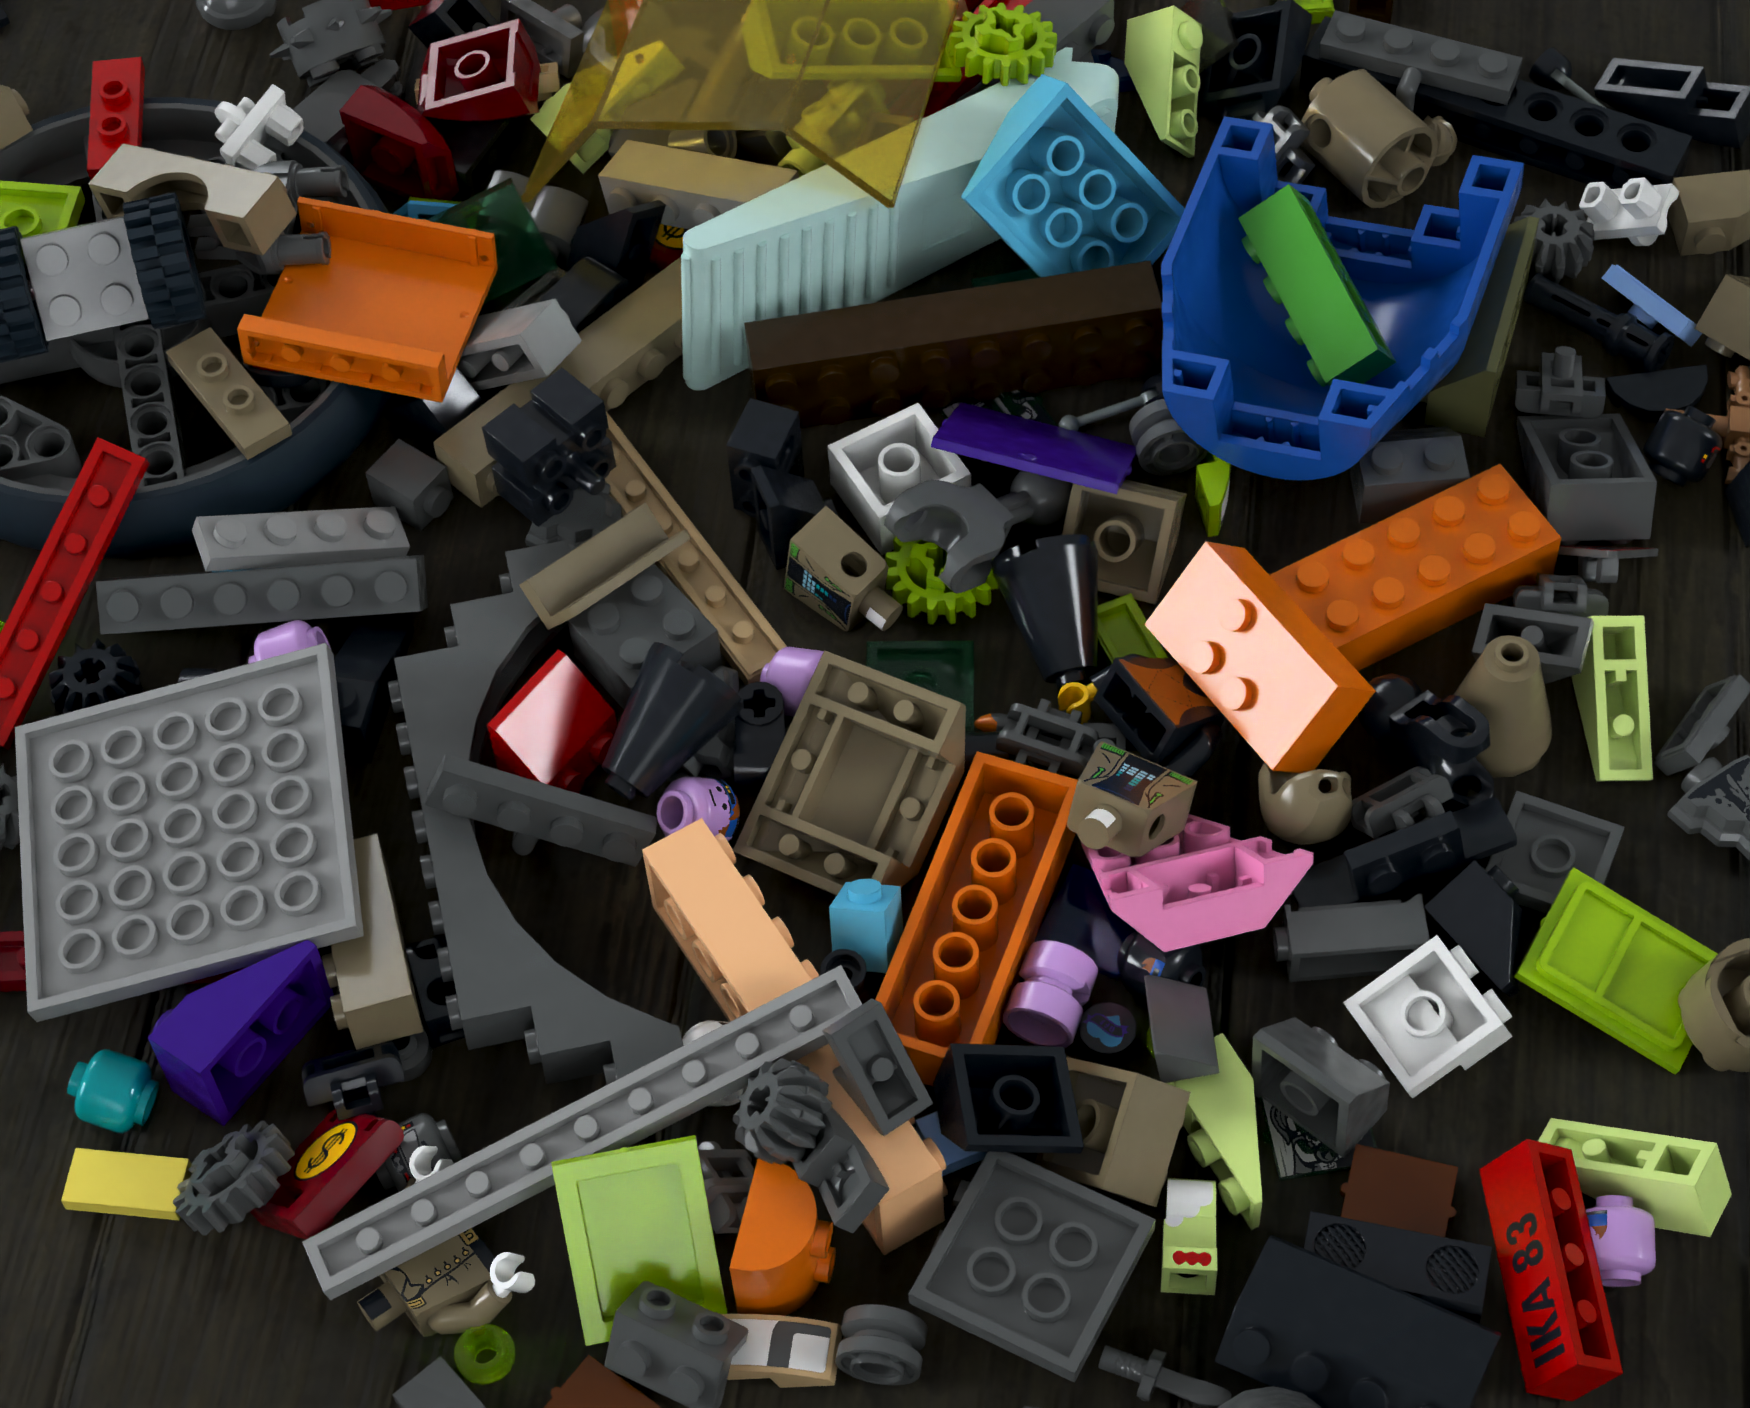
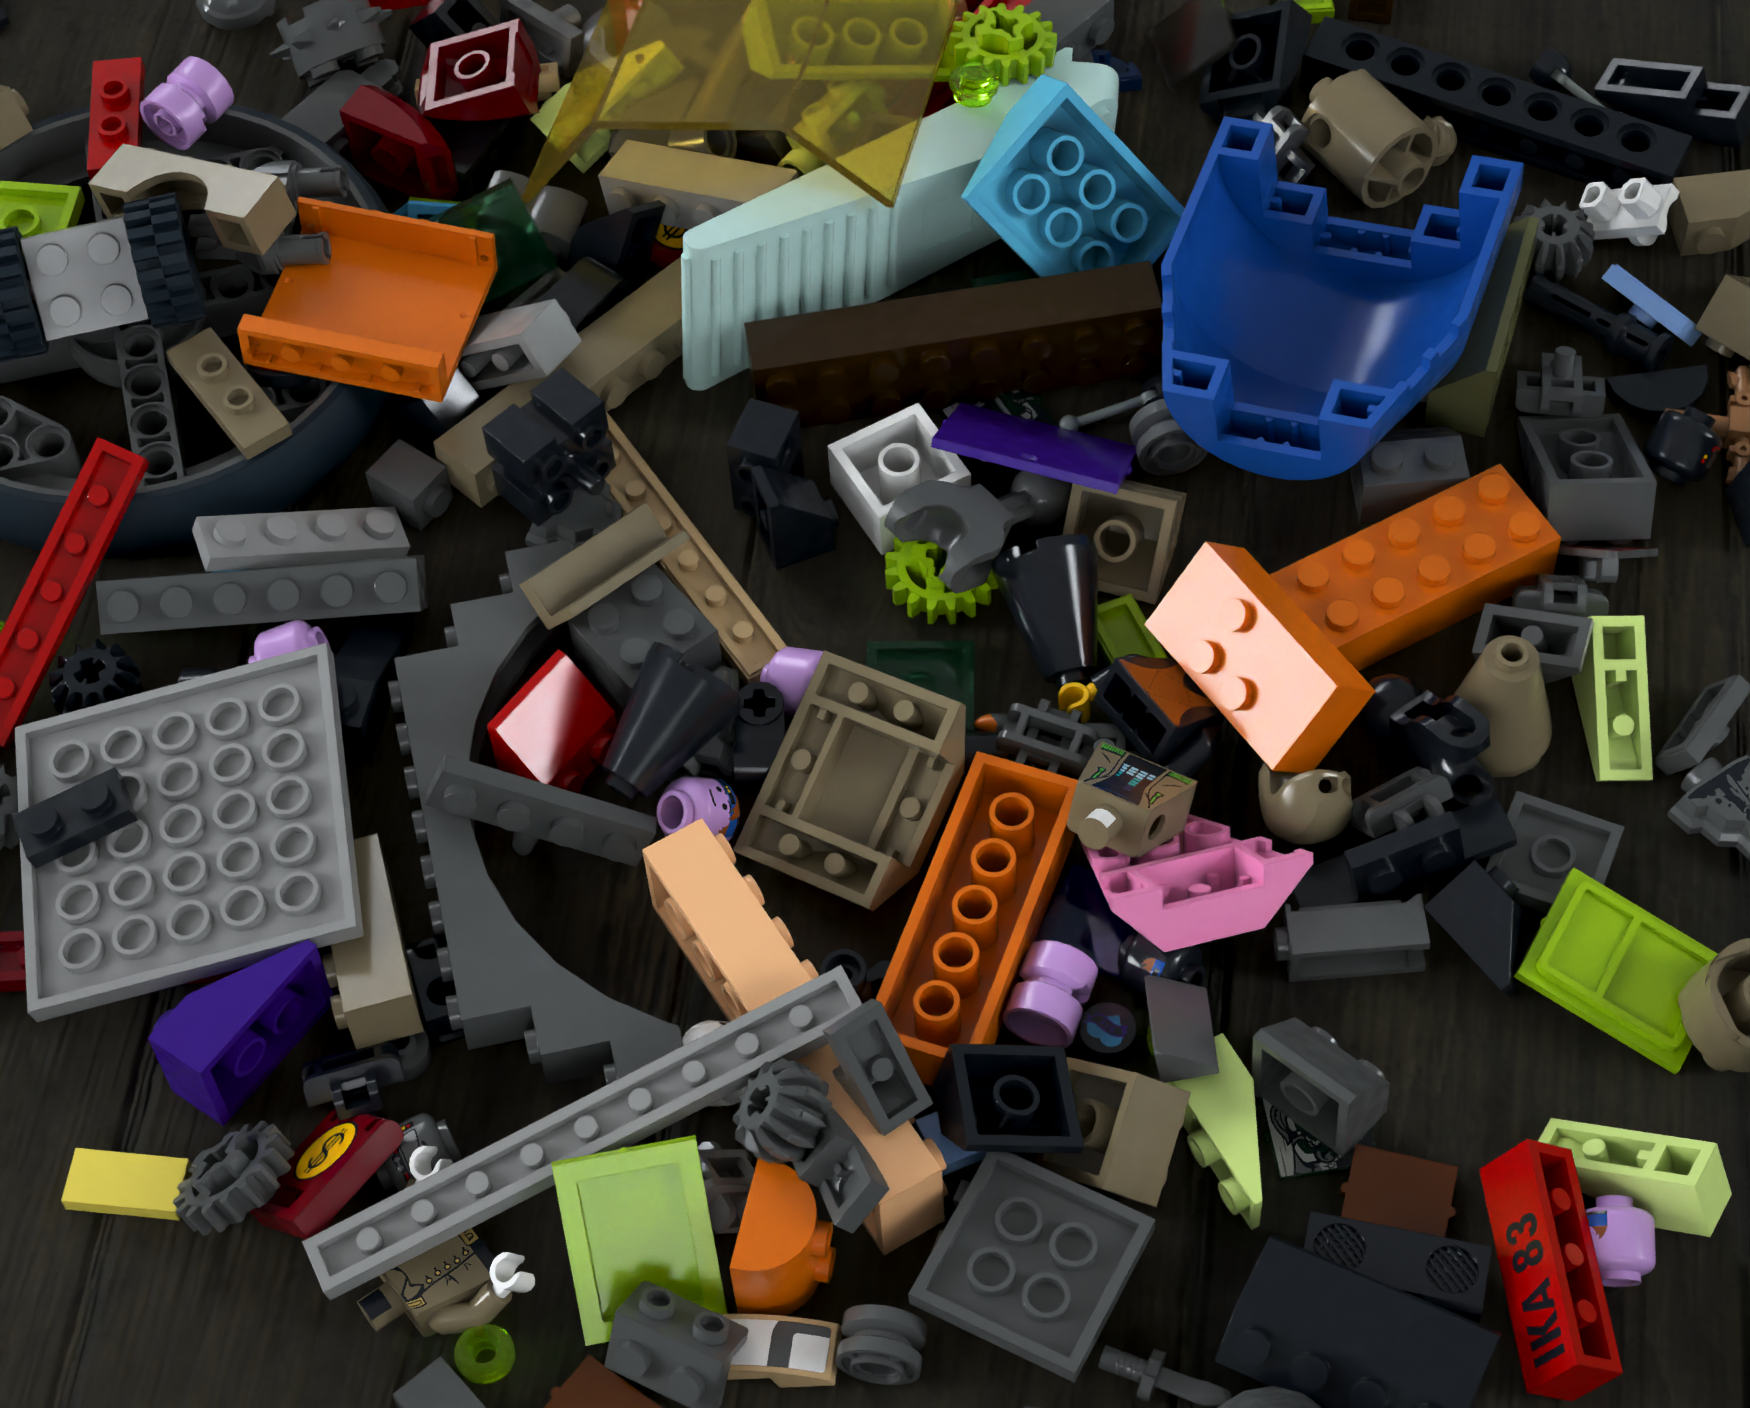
teal head [67,1049,159,1133] -> none
white hips [214,84,304,170] -> none
dark tan torso [783,506,903,631] -> none
medium azure brick [829,879,903,973] -> none
yellowish green slope [1124,5,1203,158] -> none
yellowish green leg [1161,1178,1217,1295] -> none
lime slope [1195,452,1231,537] -> none
bright green brick [1238,184,1396,387] -> none
dark grey plate [1319,10,1523,112] -> none
white plate [1343,935,1513,1098] -> none
none -> black plate [13,767,138,869]
none -> lavender wheel [140,56,234,150]
none -> clear neon green plate [949,62,1000,108]

